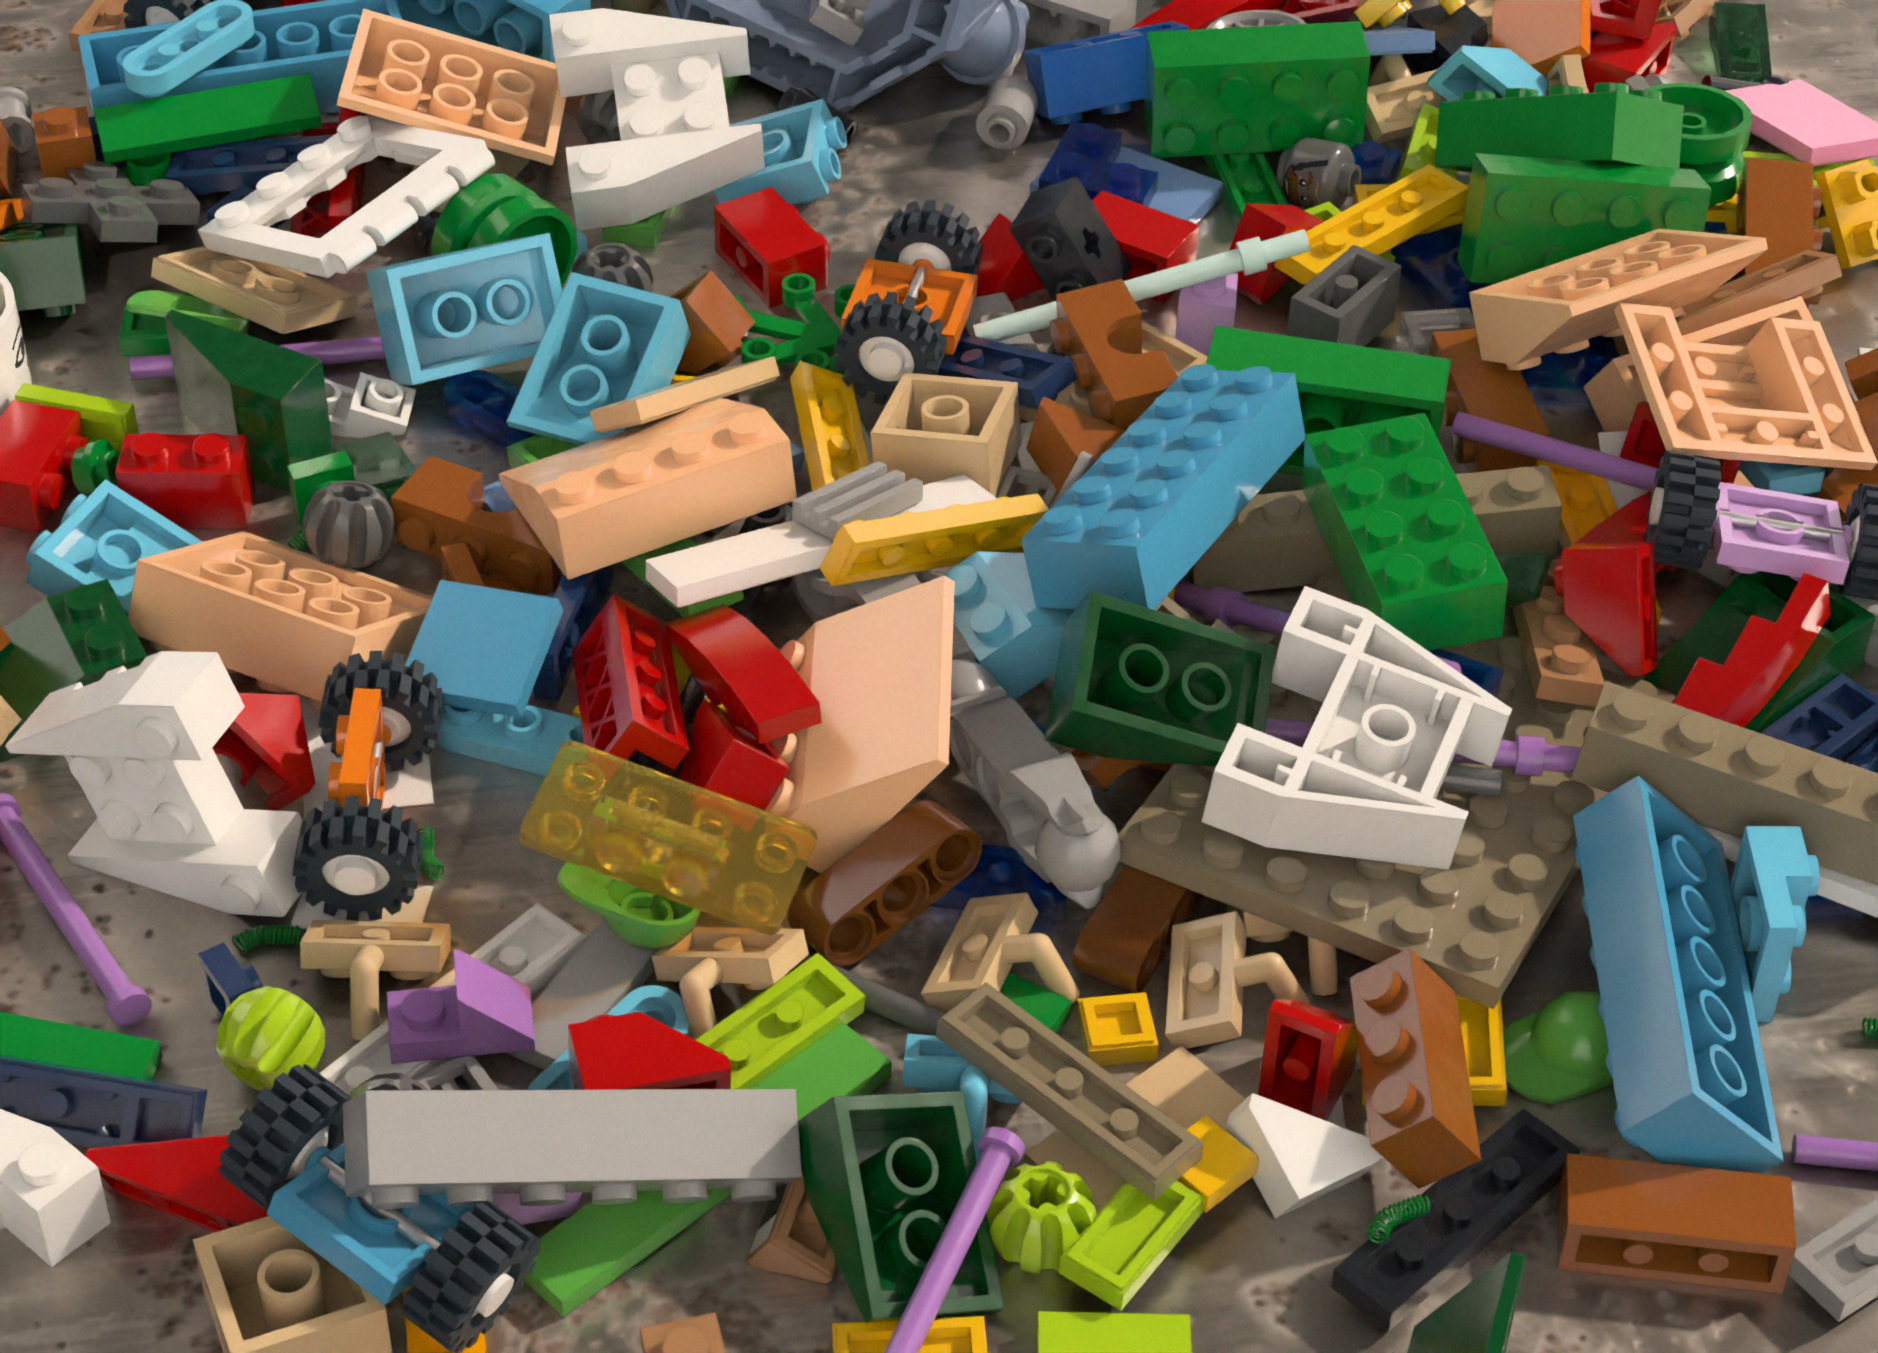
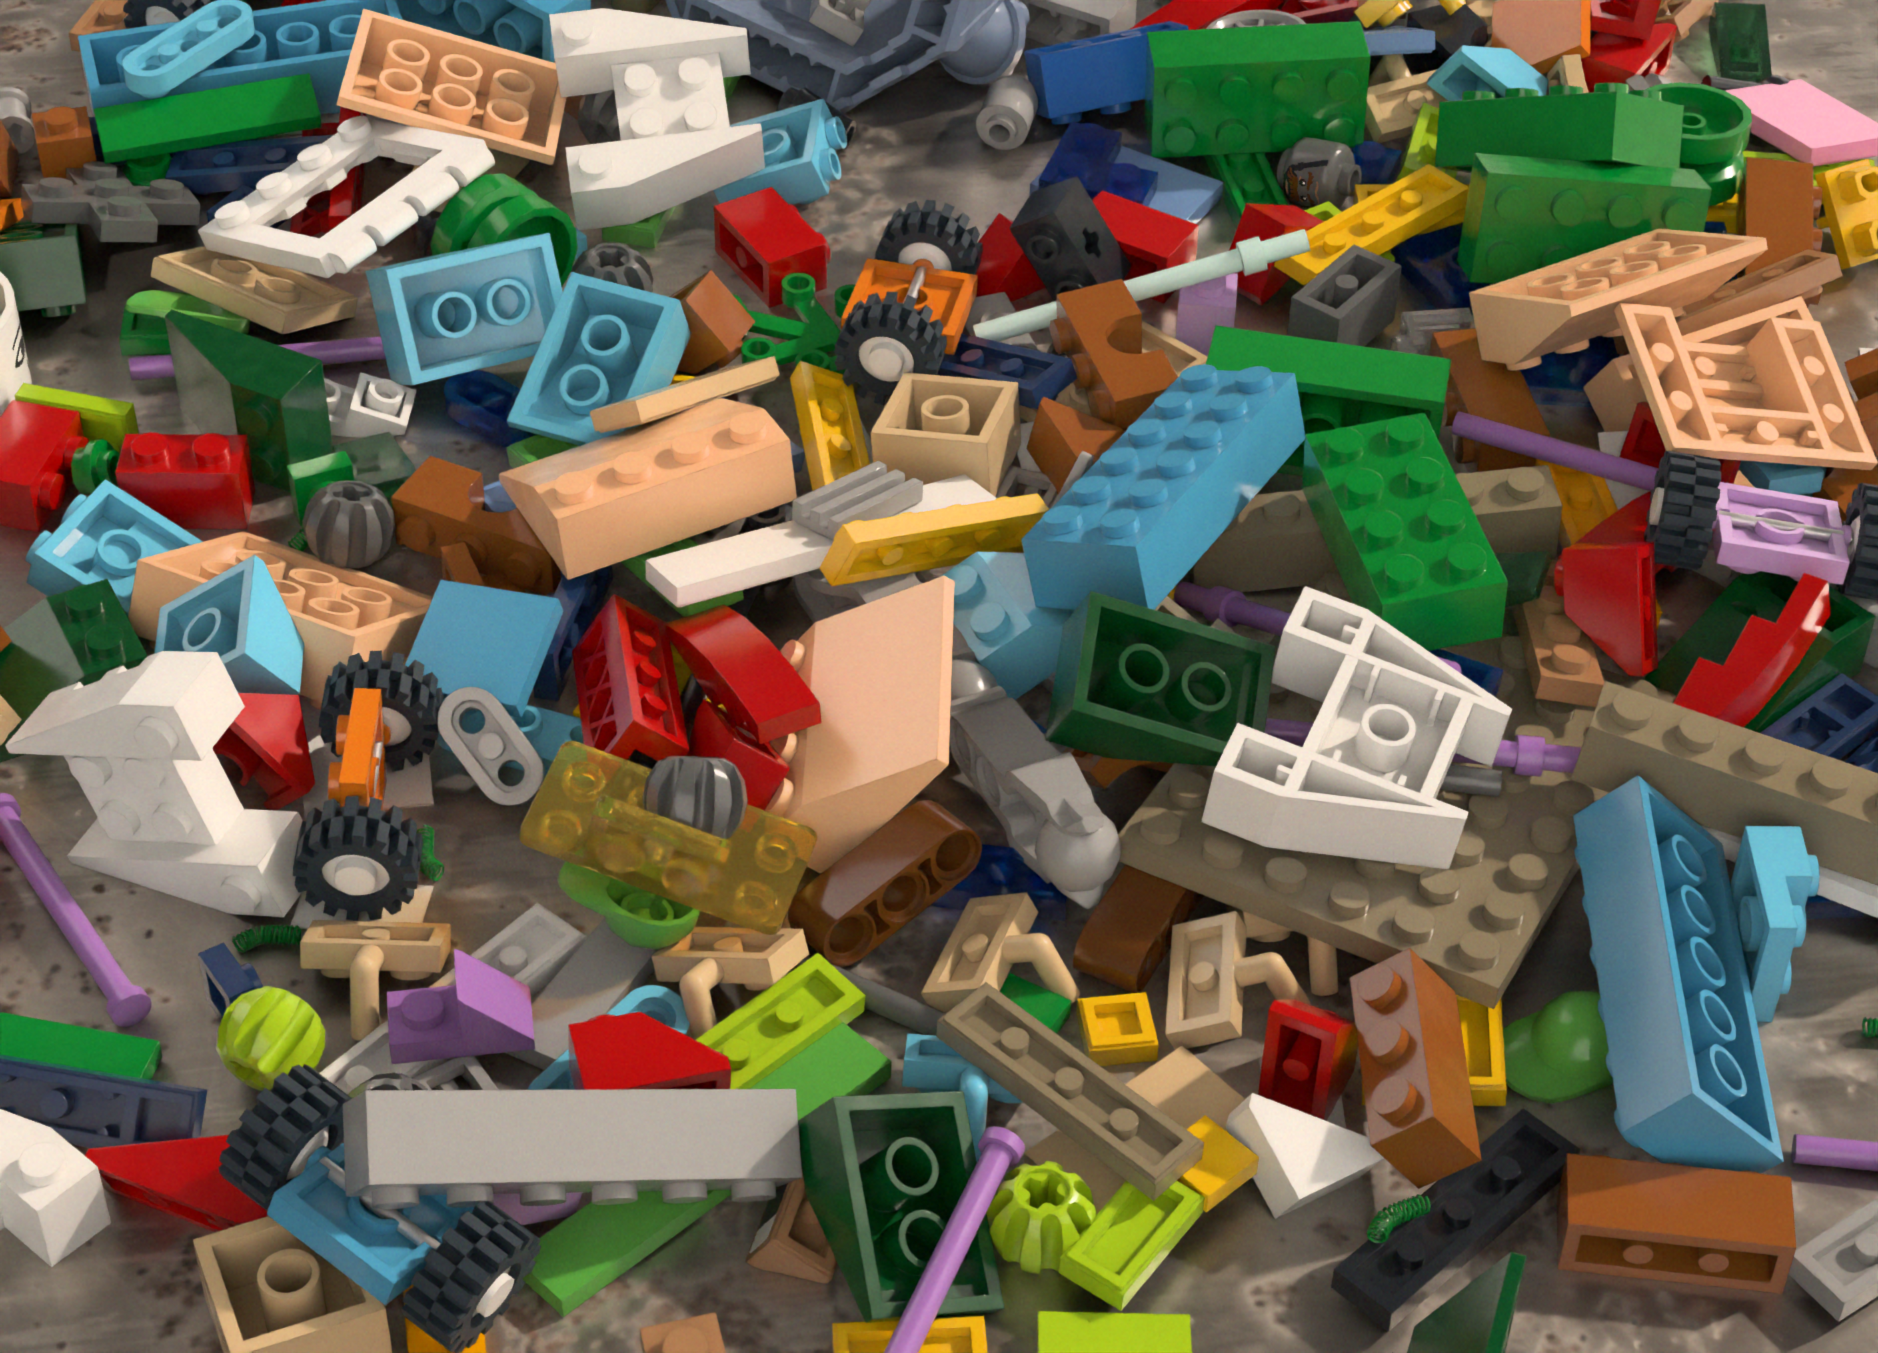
none -> medium azure slope [154,555,304,695]
none -> light grey plate [437,687,545,807]
none -> dark grey piece [642,756,748,843]

